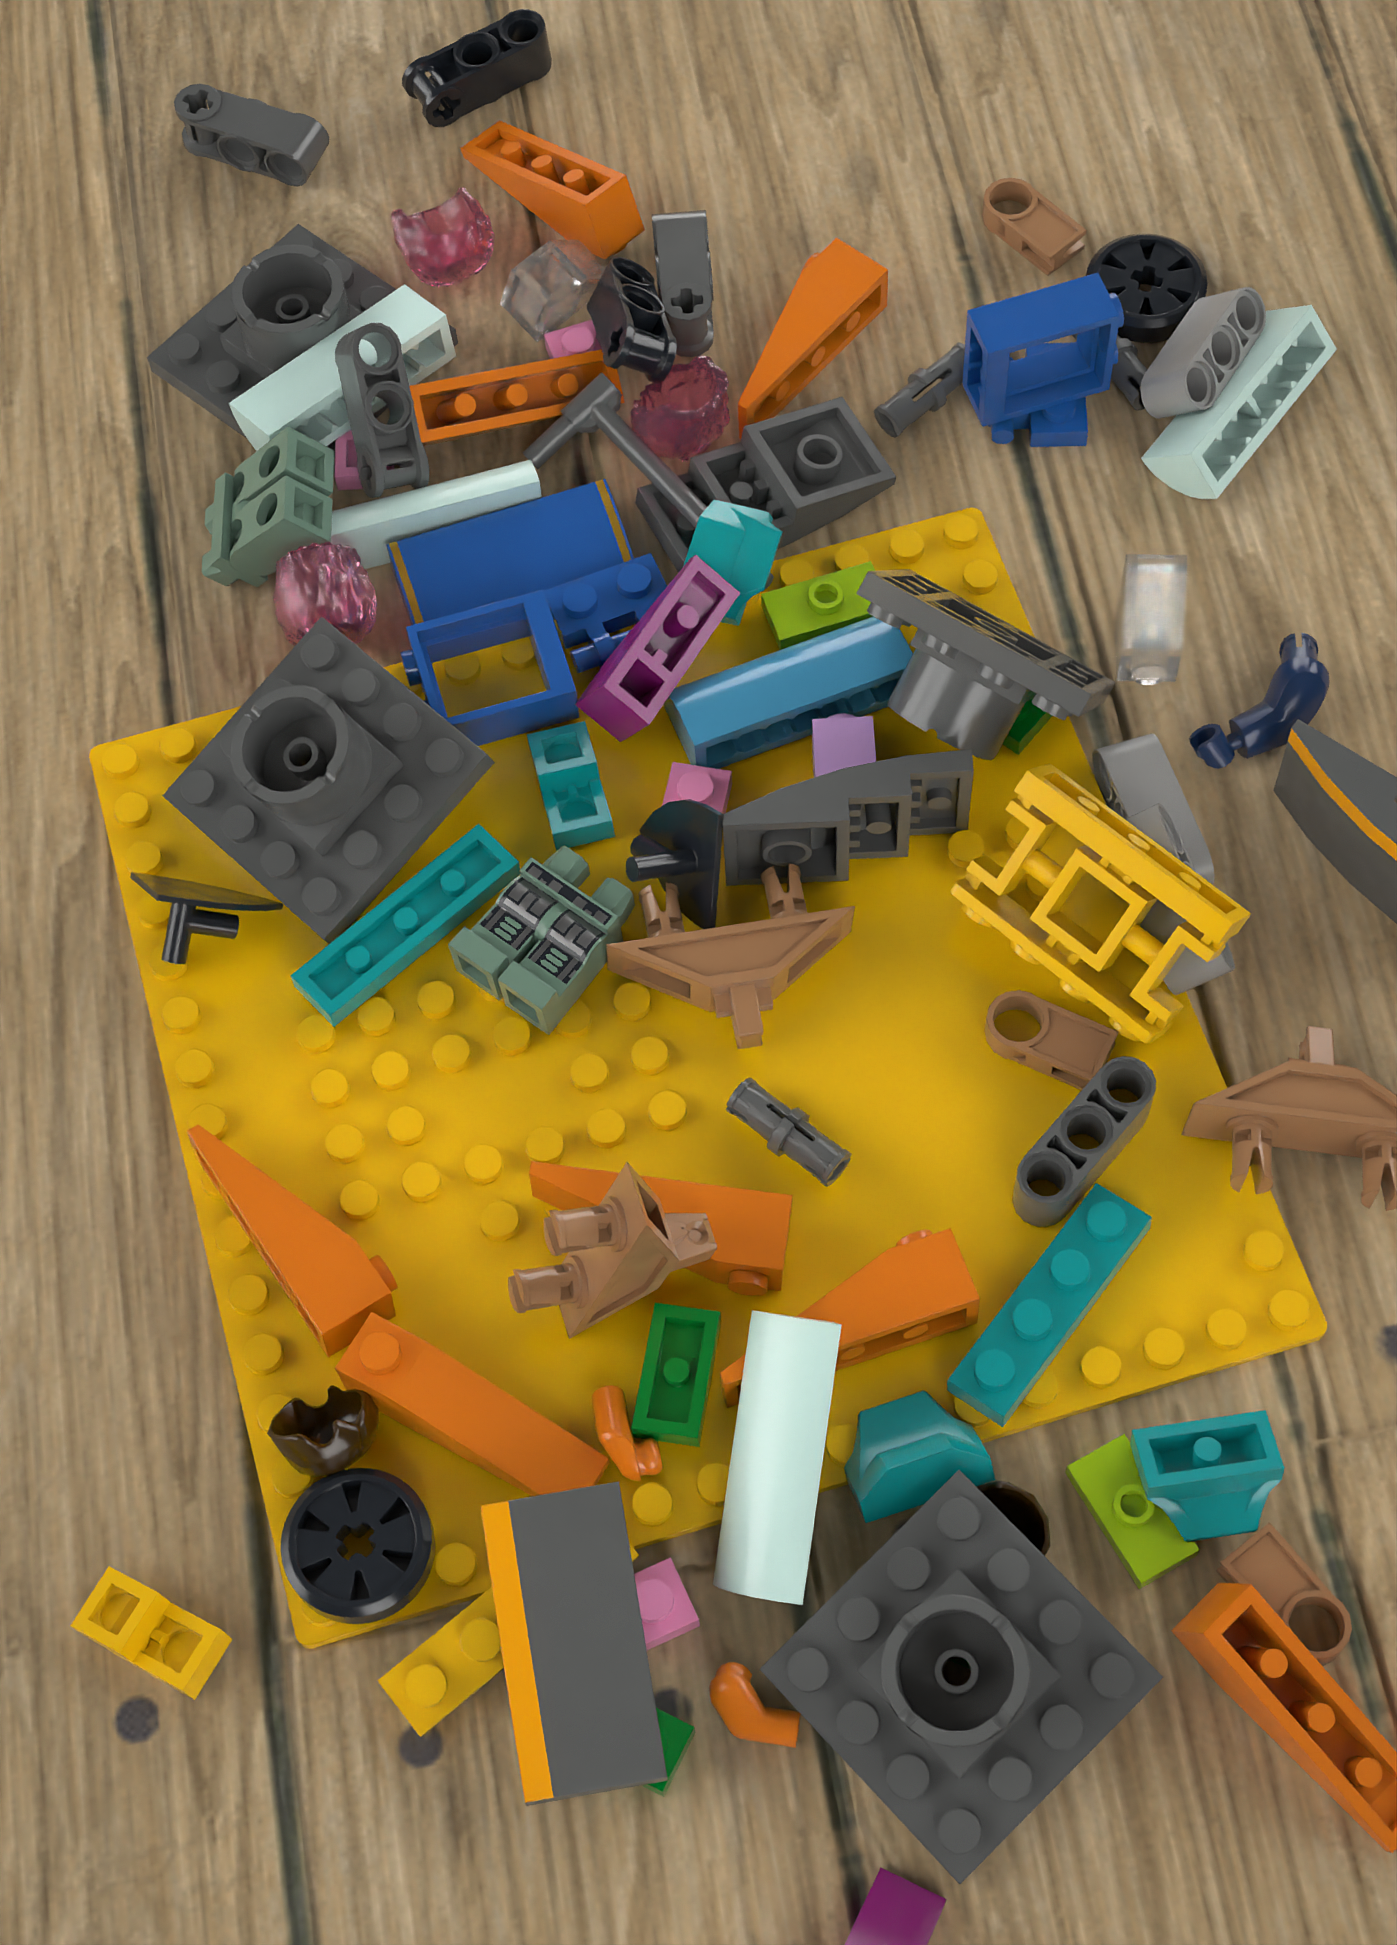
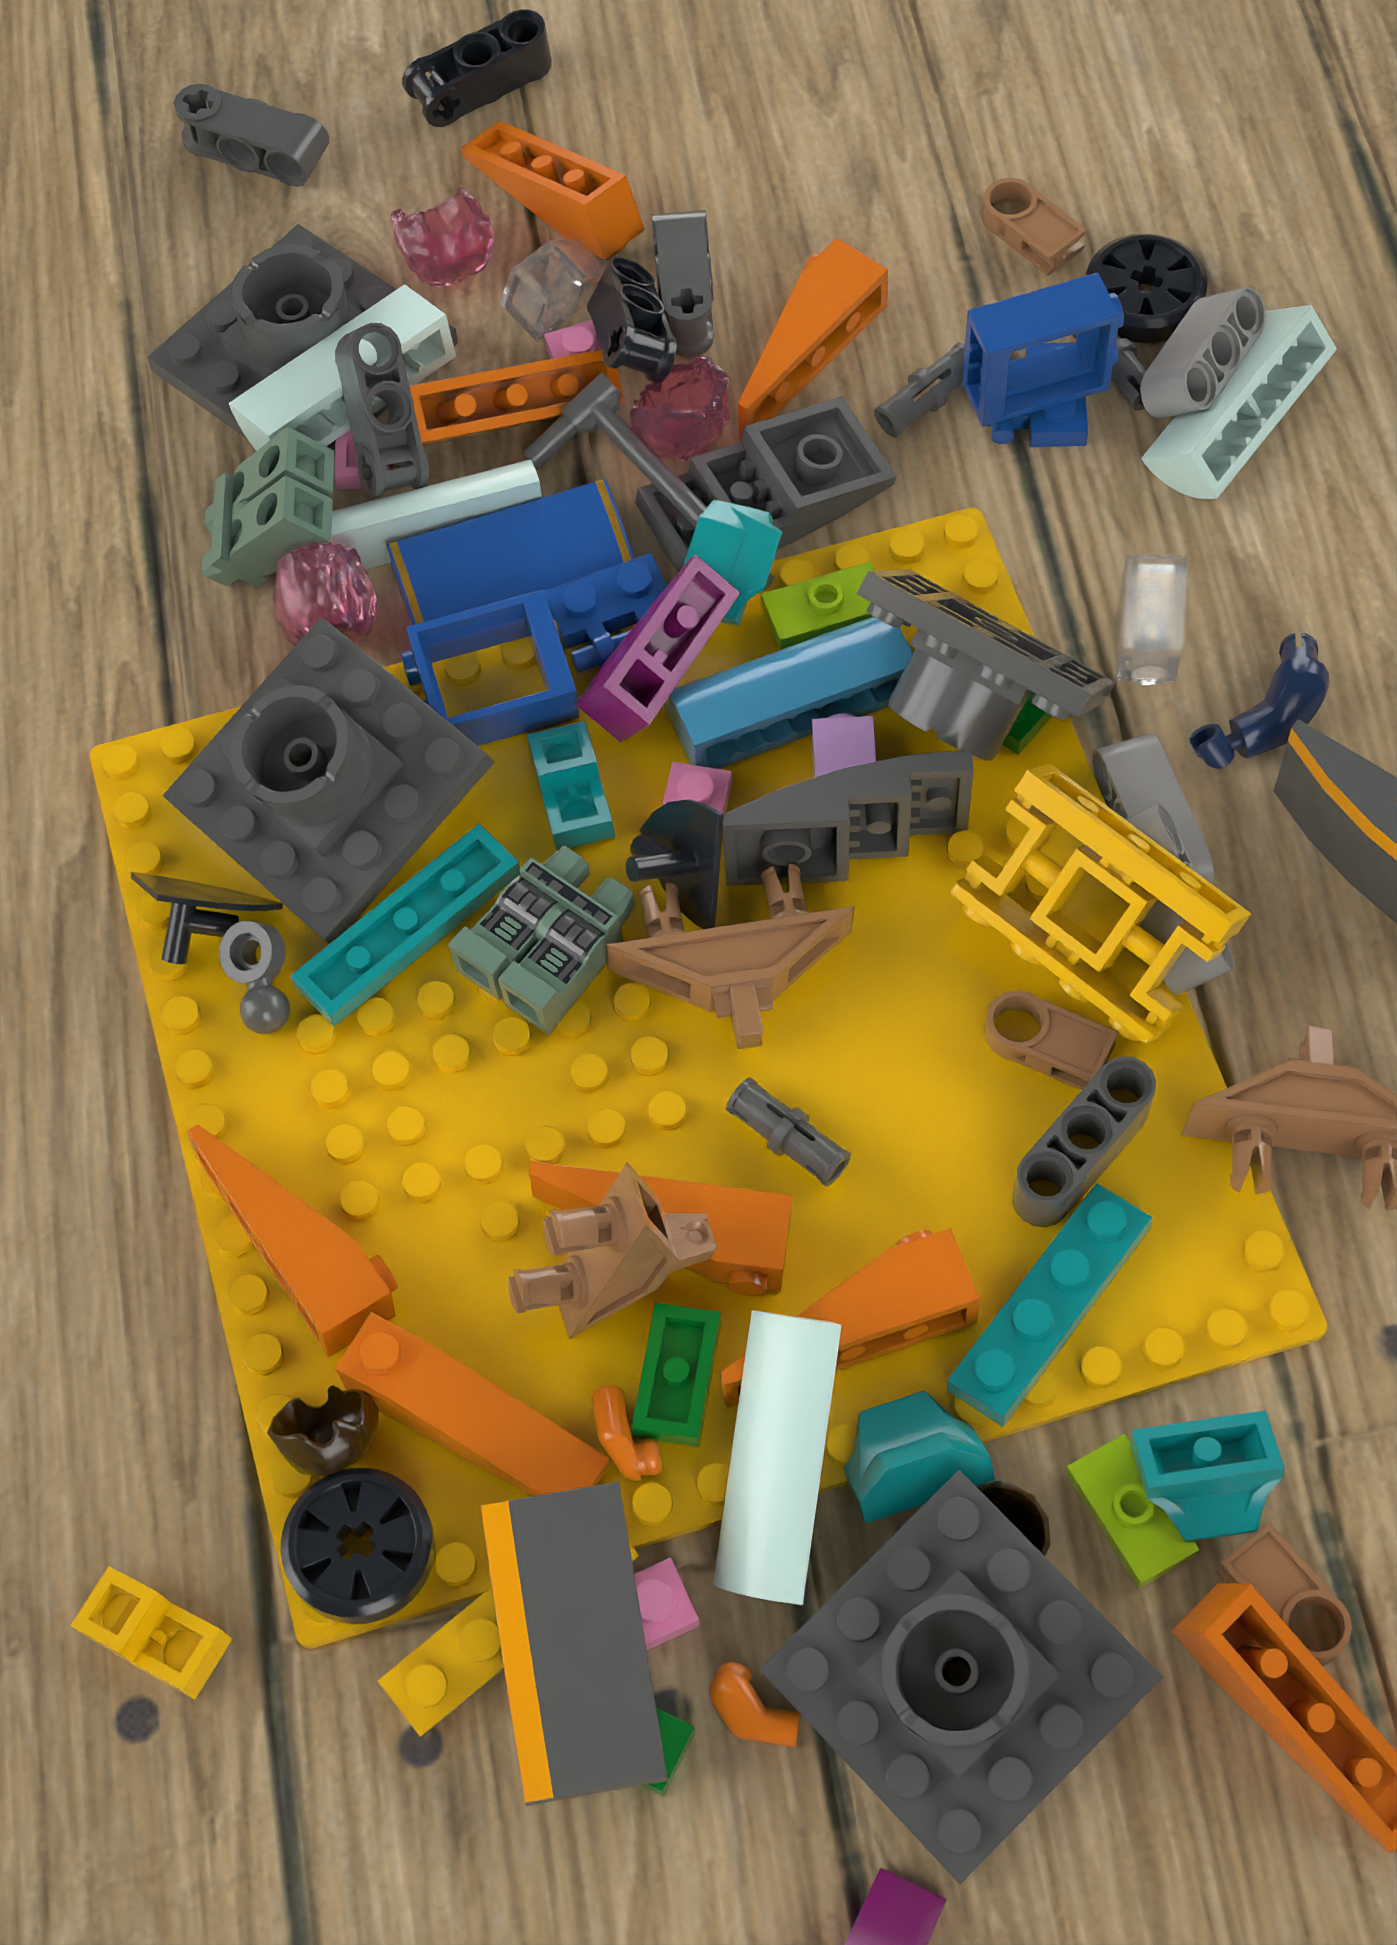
none -> dark grey plate [219,921,290,1034]

